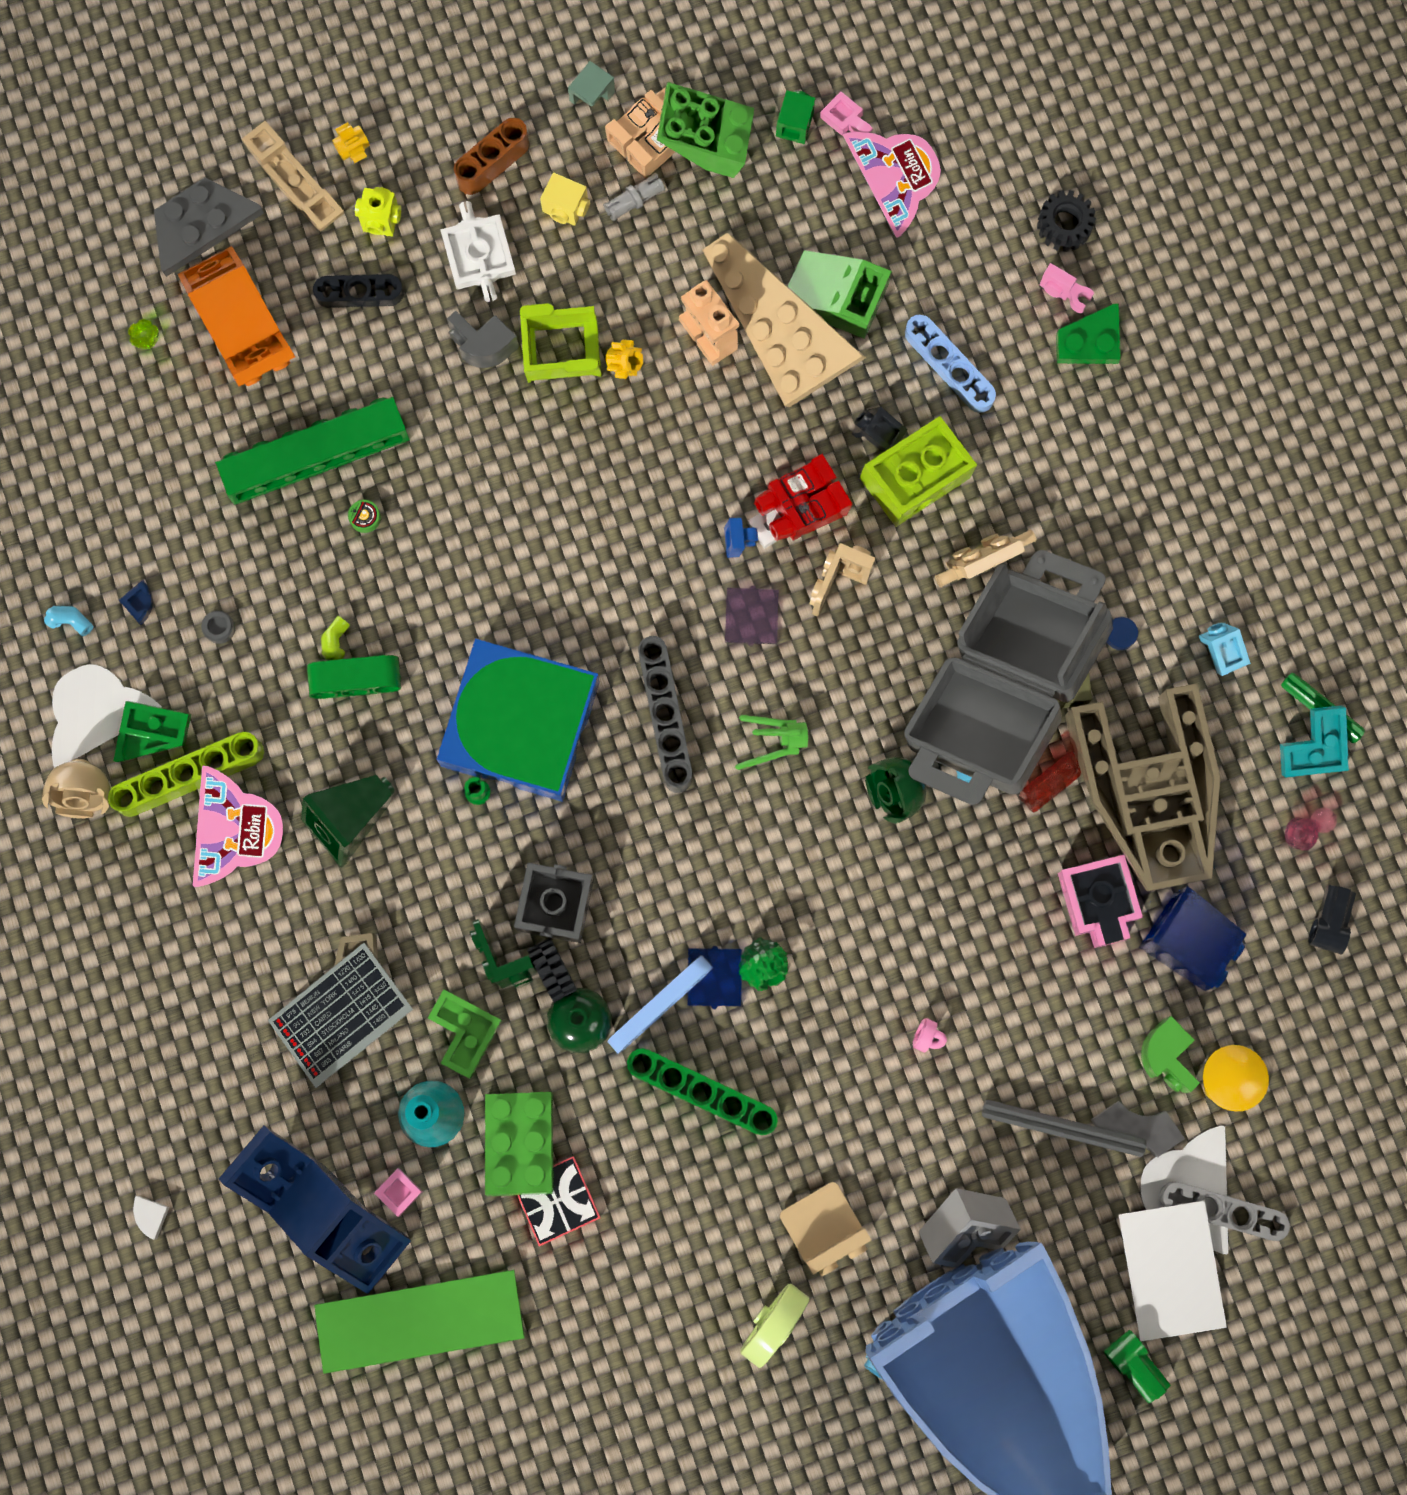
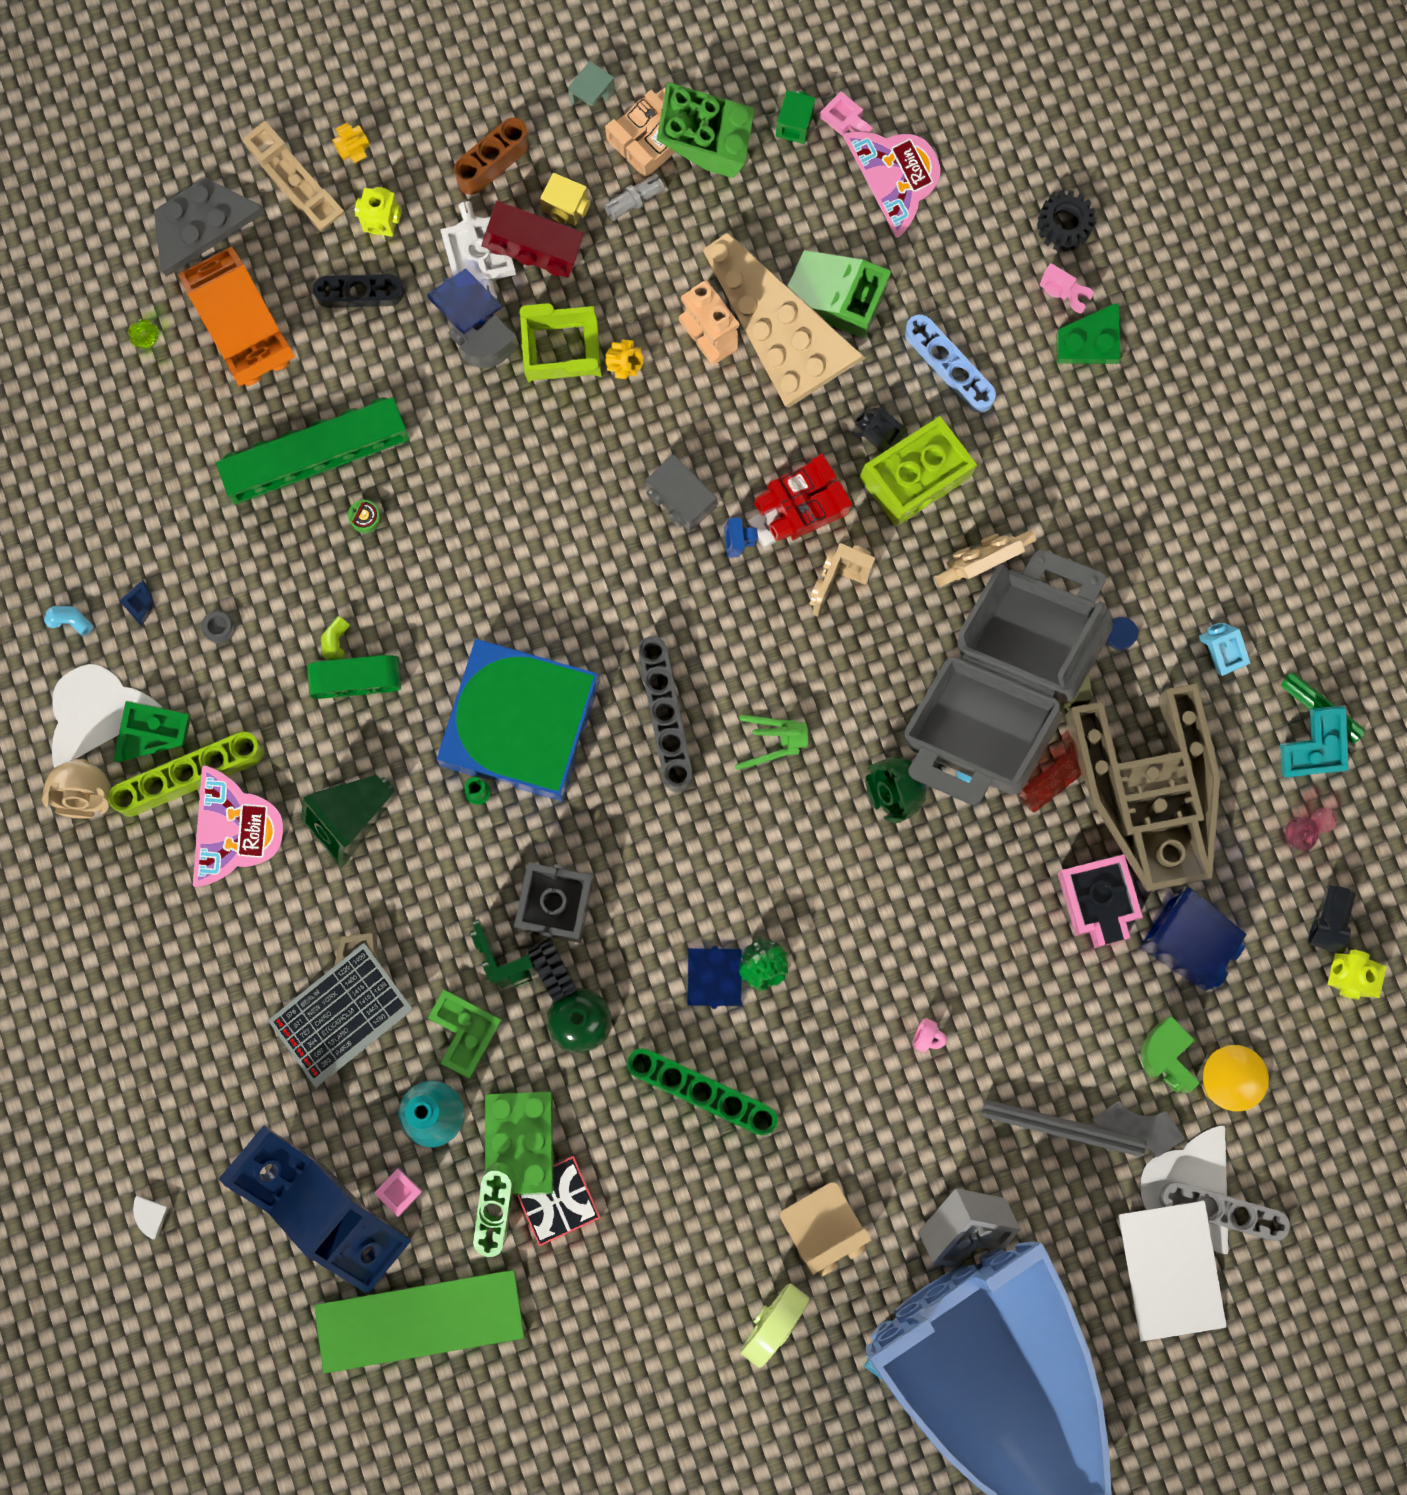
light blue beam [607,956,713,1054] -> none
clear purple piece [725,586,779,647] -> none
green piece [1103,1330,1171,1404] -> none
none -> clear blue piece [427,268,502,335]
none -> beam [473,1163,515,1257]
none -> dark red brick [481,200,584,278]
none -> dark grey brick [646,454,717,532]
none -> neon yellow brick [1327,950,1387,1000]

